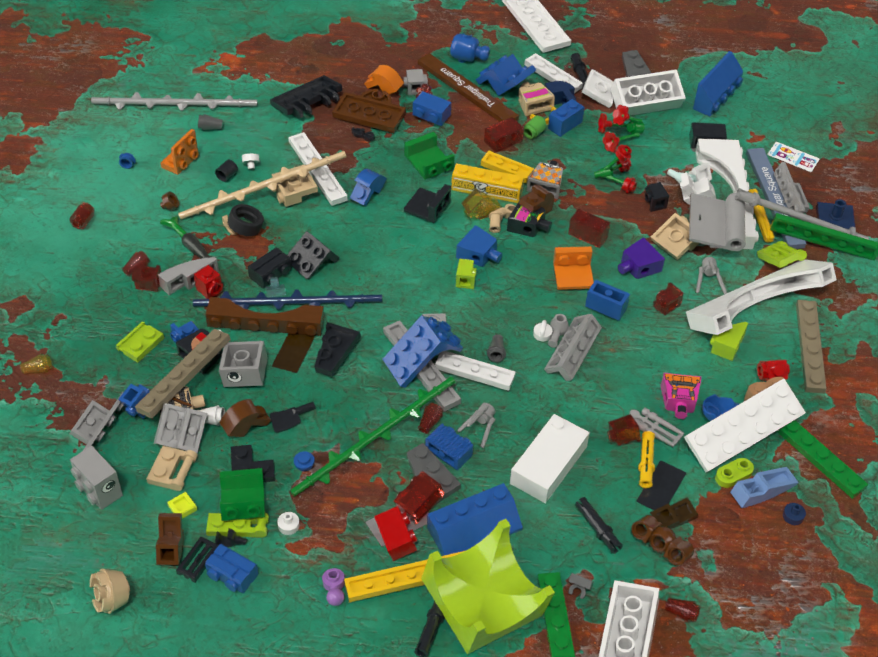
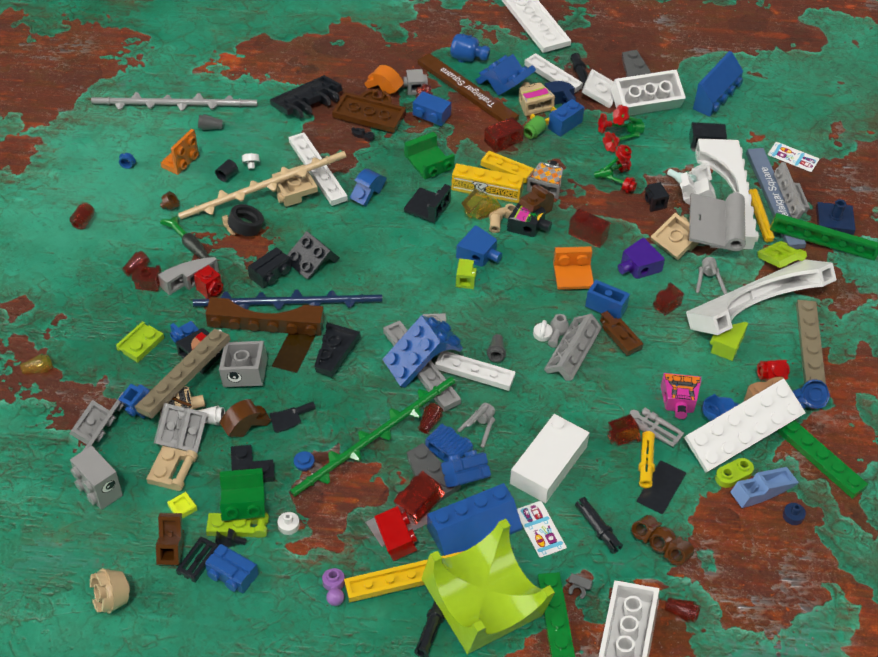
clear light blue tile [265,277,286,298] -> none
dark brown slope [650,497,698,529] -> none
light grey bar [735,188,869,240] -> none
none -> blue brick [441,450,491,487]
none -> sticker [517,501,567,557]
none -> reddish brown hinge [600,311,643,356]
none -> blue hair [792,379,830,409]

